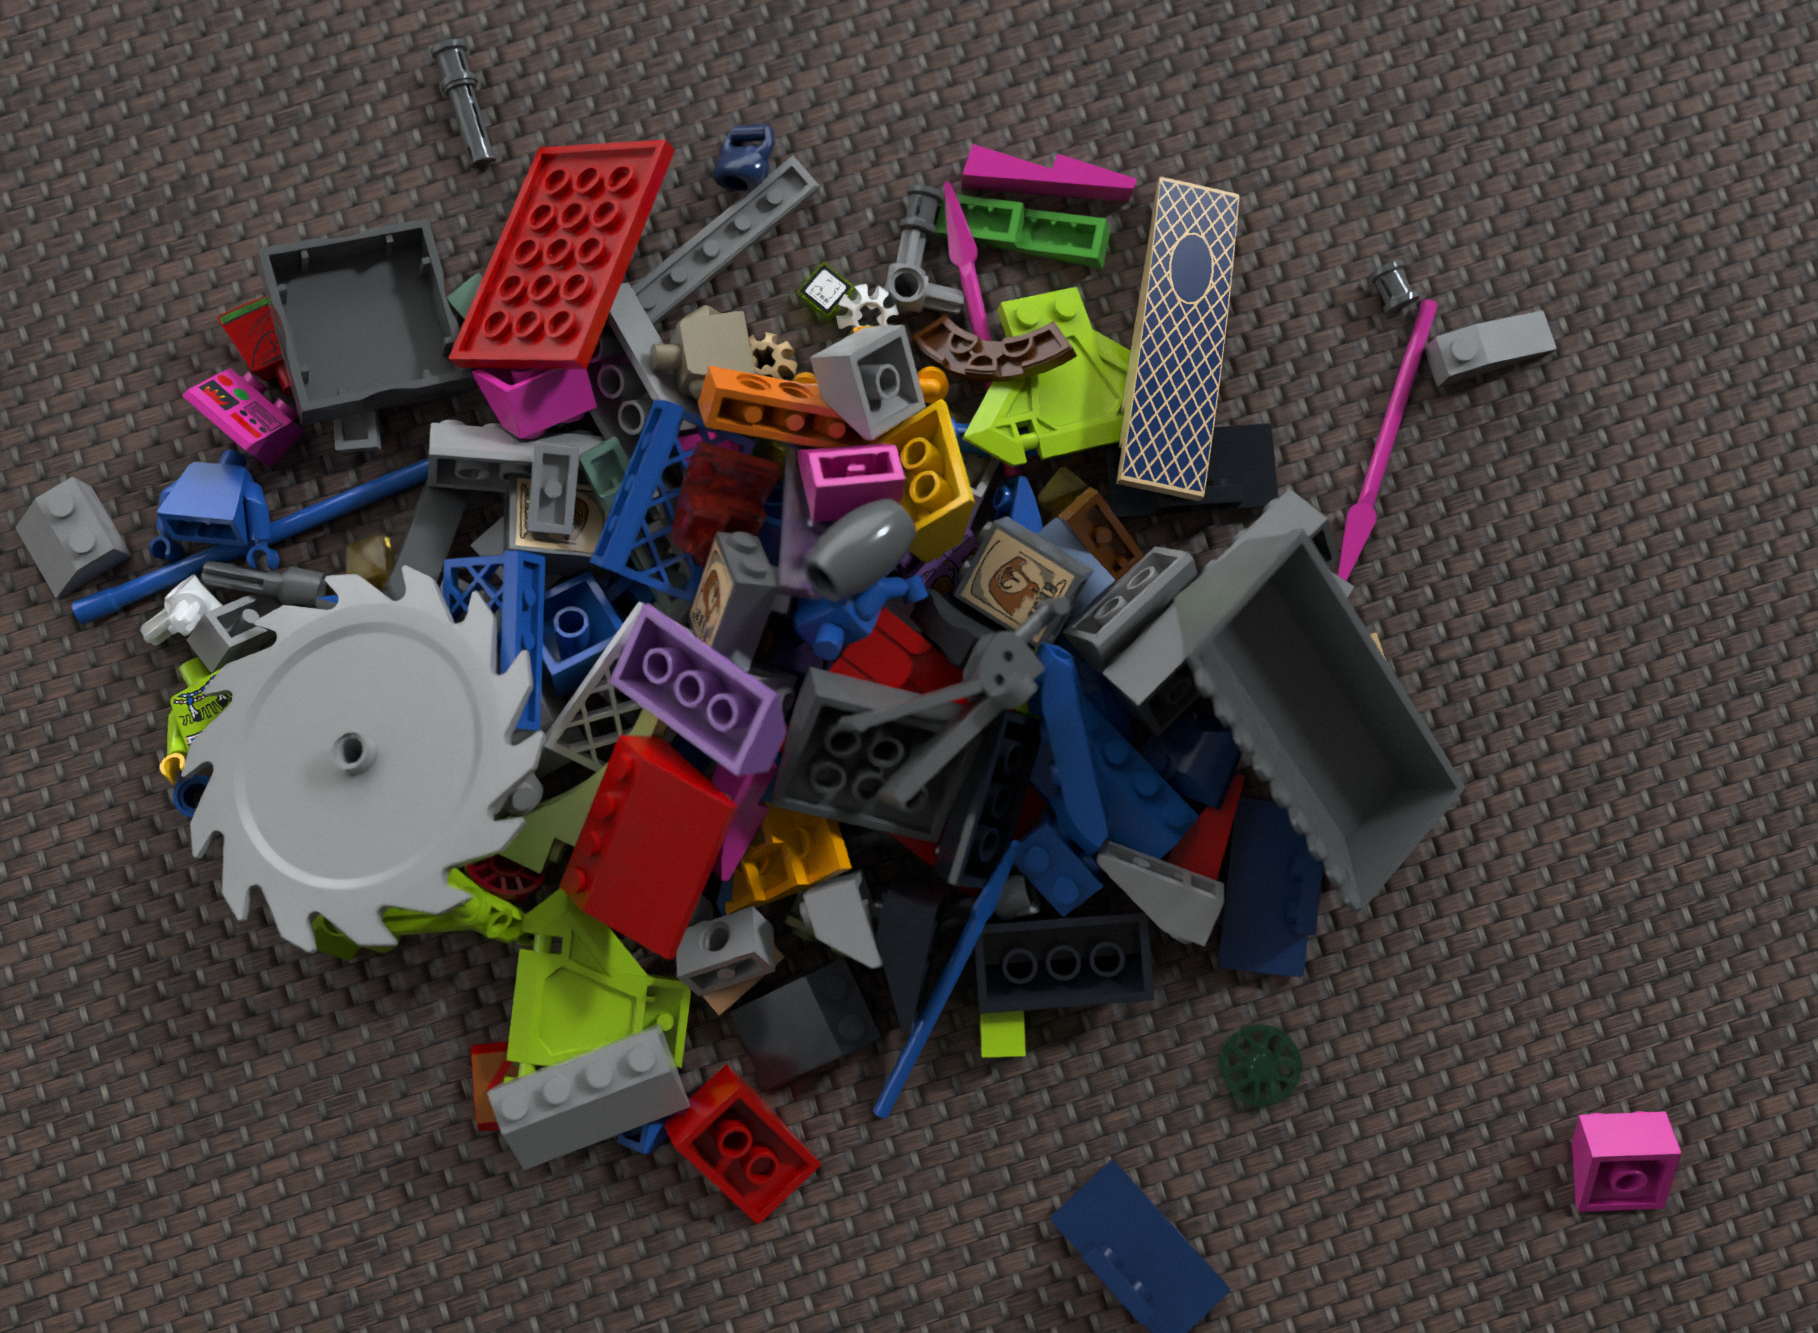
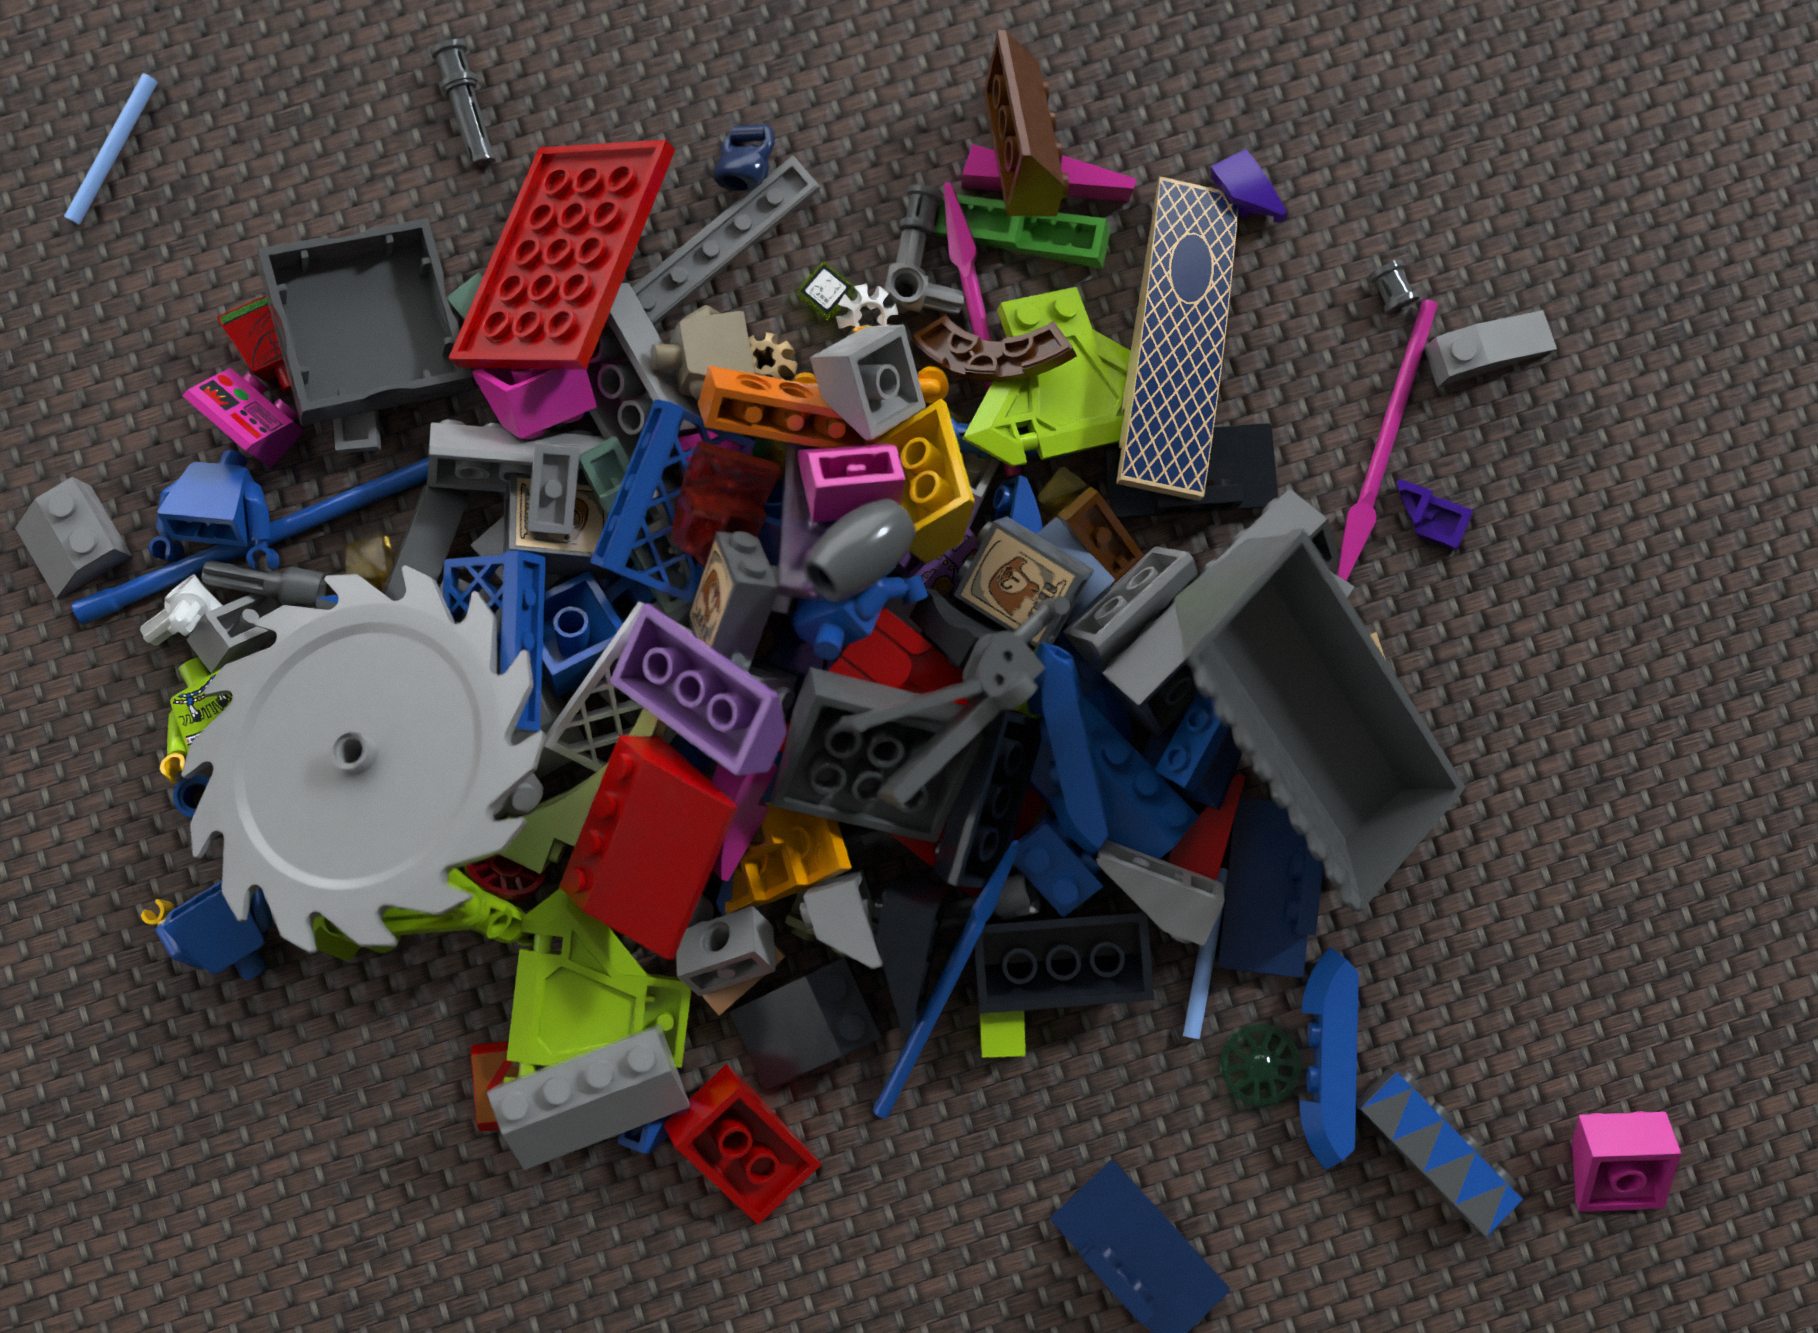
none -> light blue bar [64,74,158,225]
none -> blue torso [141,880,273,981]
none -> reddish brown slope [983,30,1069,216]
none -> blue hinge [1154,689,1231,792]
none -> light blue bar [1183,868,1228,1039]
none -> dark purple slope [1210,149,1287,223]
none -> blue brick [1299,947,1359,1170]
none -> brick [1356,1069,1523,1237]
none -> dark purple slope [1397,479,1473,552]

